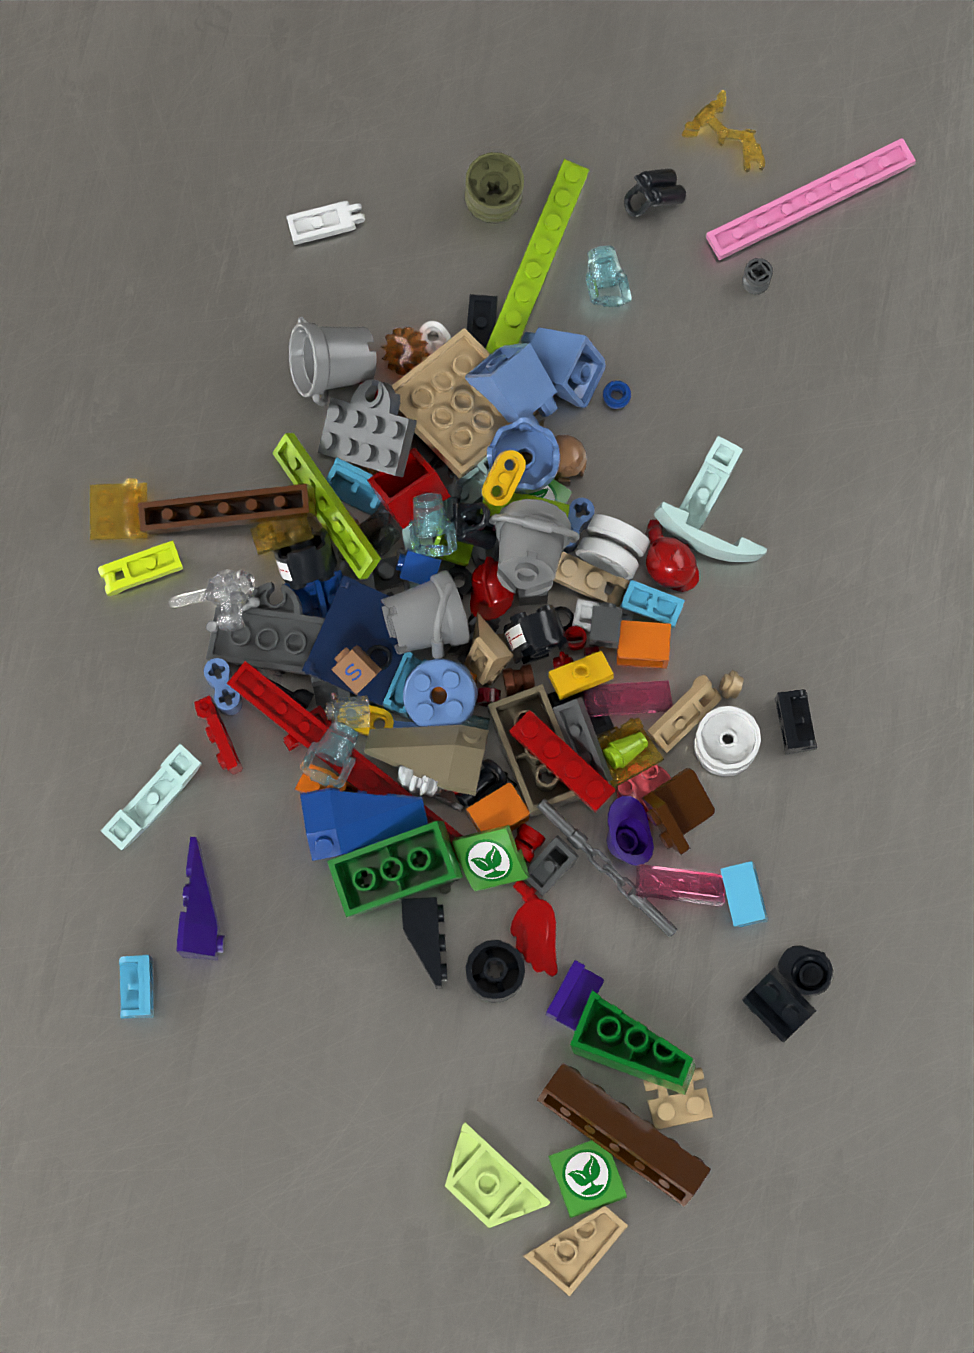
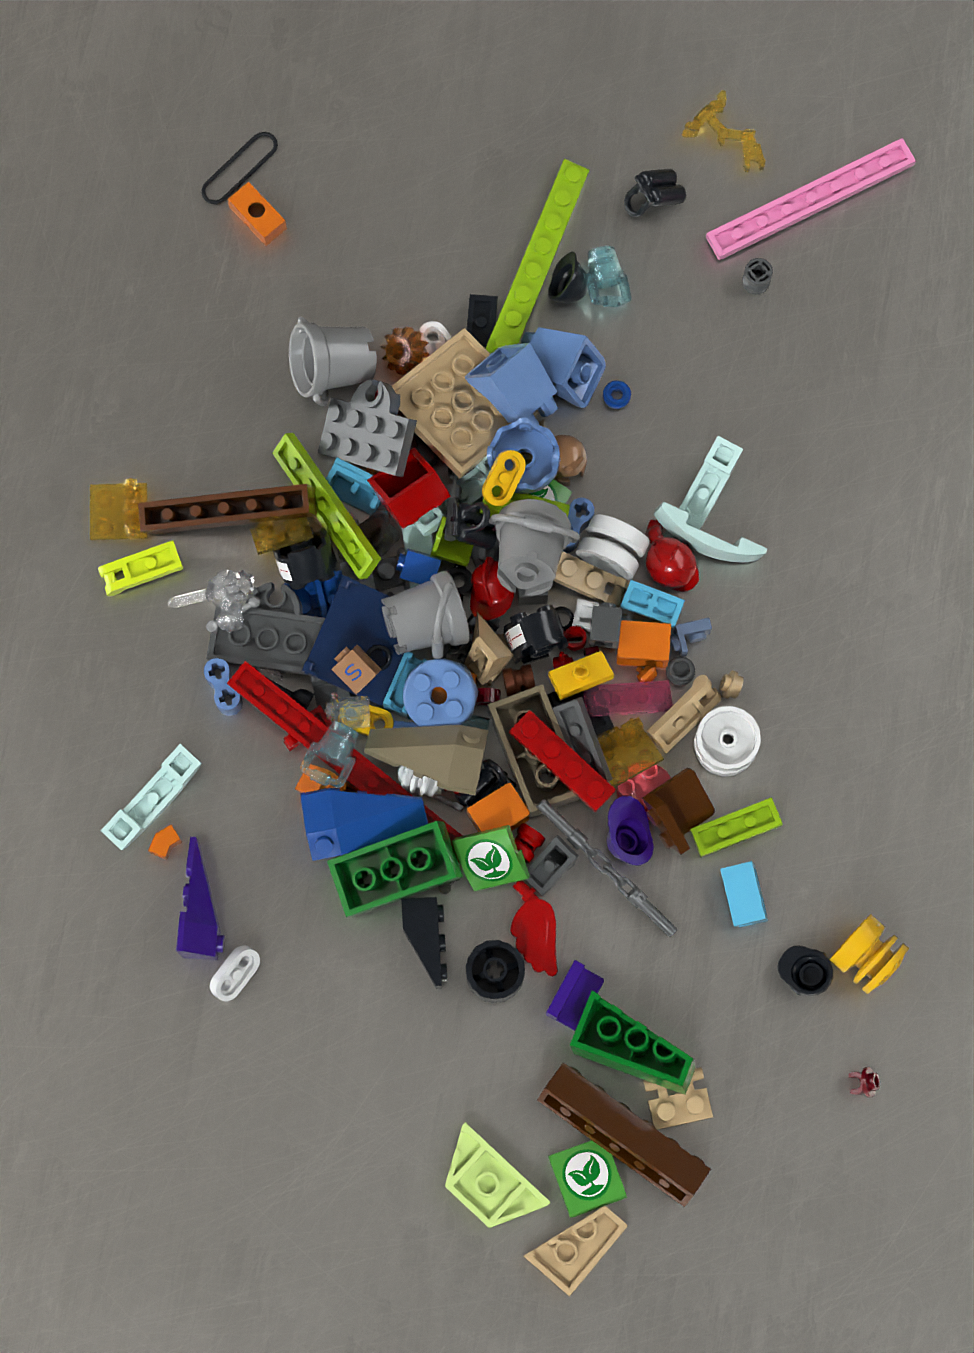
medium azure hinge [119,955,154,1019] -> none
red hinge [194,695,243,775] -> none
white hinge [286,201,365,245] -> none
clear light blue piece [409,493,457,557] -> none
olive wheel [465,152,524,223] -> none
lime cone [603,732,648,769] -> none
clear pink plate [636,864,725,907] -> none
black bracket [742,968,817,1042] -> none
black hinge [775,689,817,755] -> none
none -> orange piece [148,824,182,860]
none -> black piece [201,132,278,204]
none -> white plate [210,945,260,1001]
none -> orange piece [228,182,287,246]
none -> black hat [548,252,588,303]
none -> orange rock [636,665,657,686]
none -> dark grey plate [666,656,695,686]
none -> sand blue bracket [670,617,712,657]
none -> lime plate [690,797,783,858]
none -> yellow wheel [829,914,909,994]
none -> dark red plate [848,1067,880,1097]

